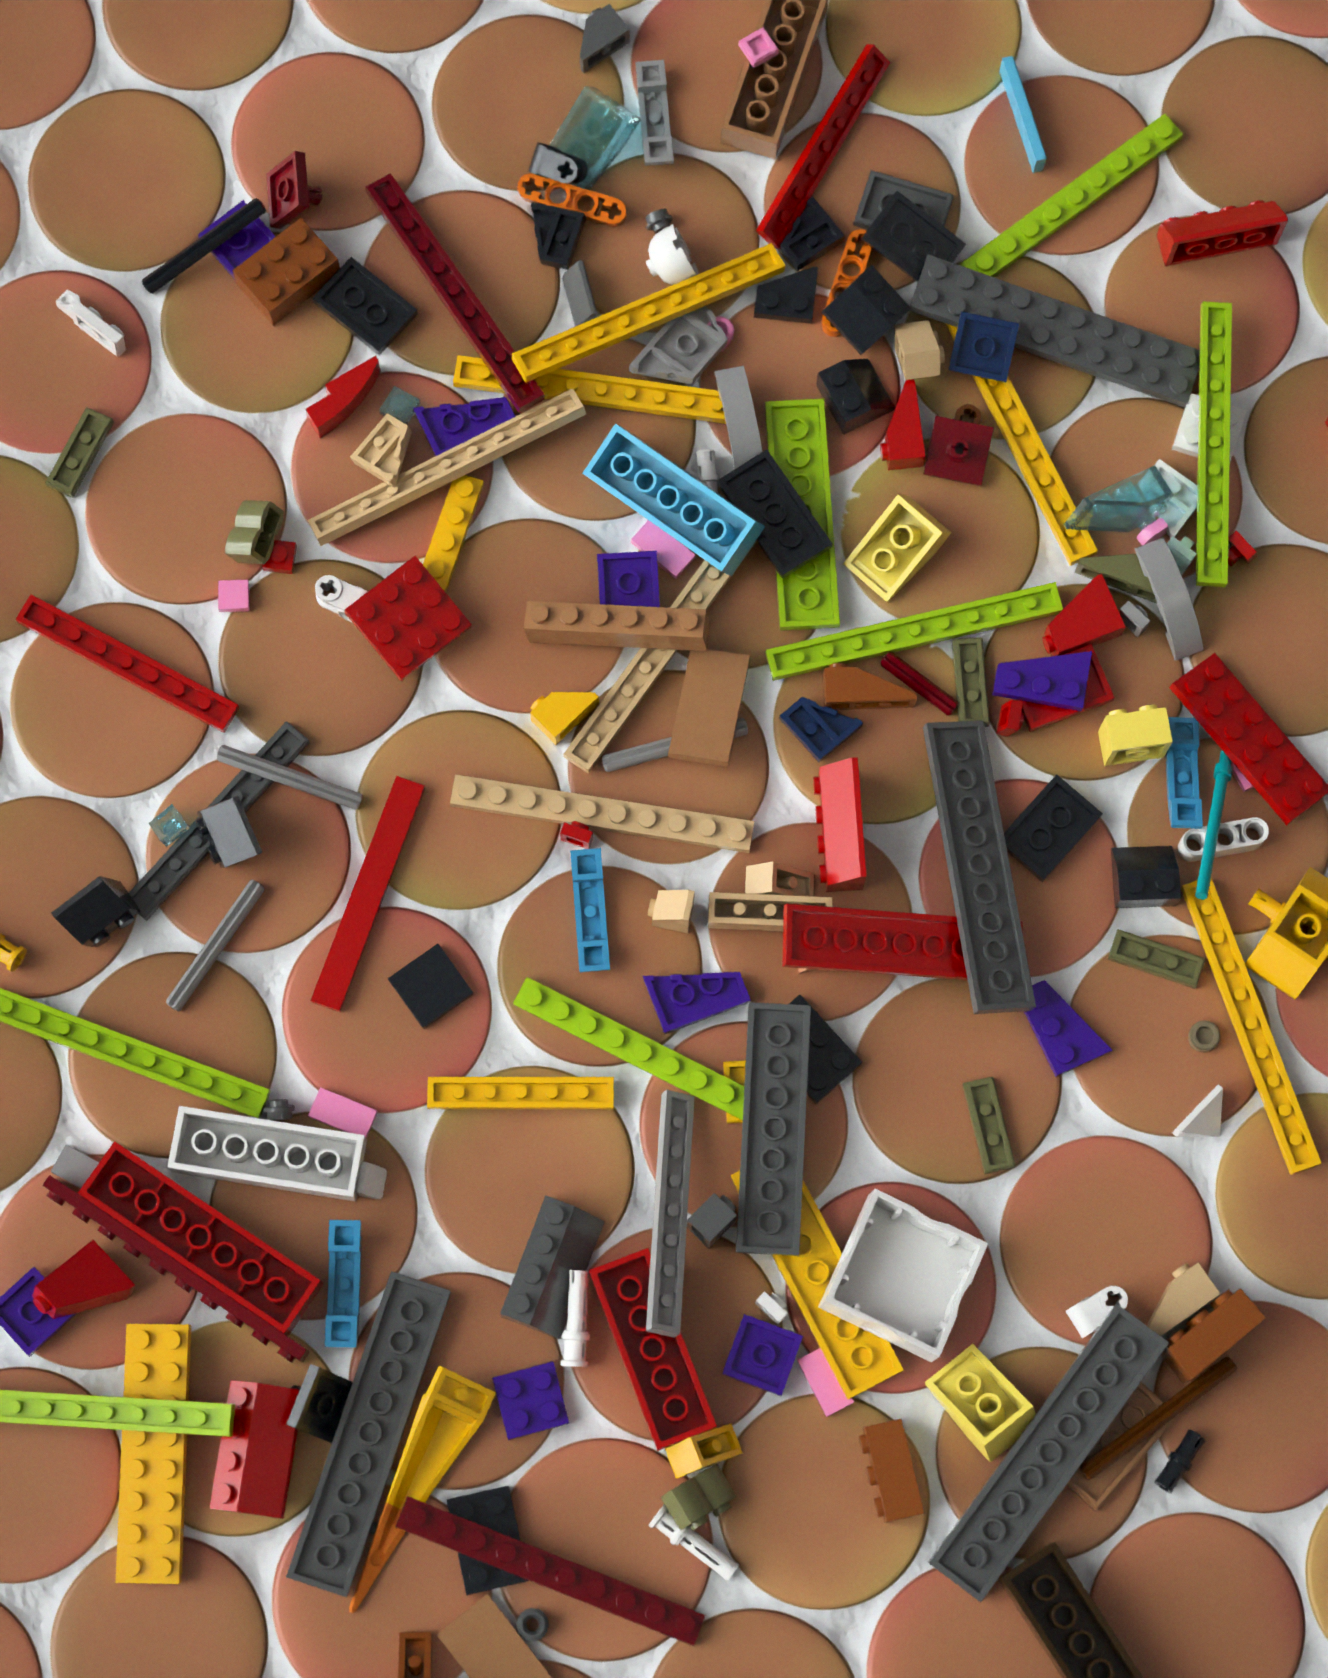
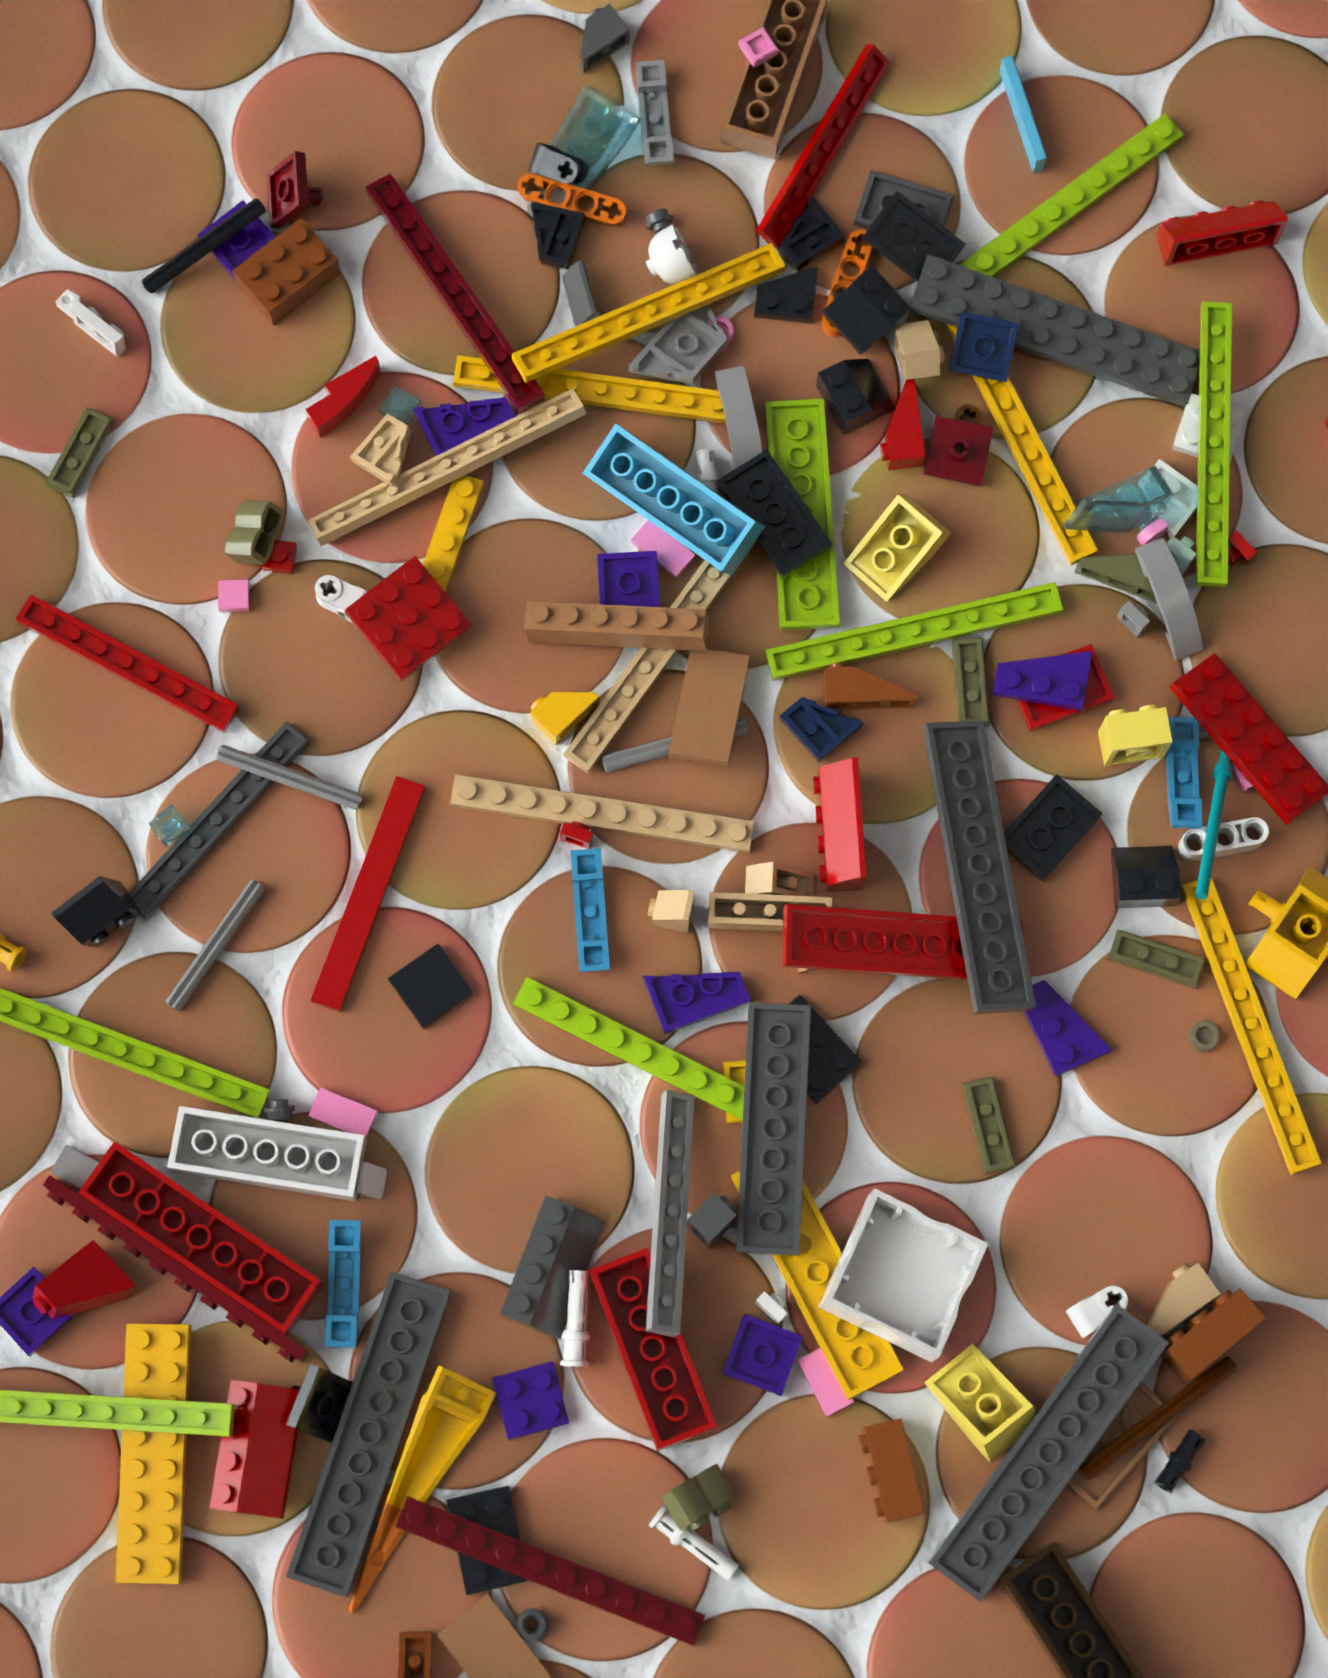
slope [195,796,263,868] -> none
black plate [312,257,418,356] -> none
yellow plate [427,1077,614,1109] -> none
yellow slope [665,1424,743,1479] -> none
dark red axle [881,652,959,716] -> none
red plate [996,699,1024,737] -> none
red slope [1042,574,1126,656] -> none
white slope [1172,1084,1223,1137] -> none

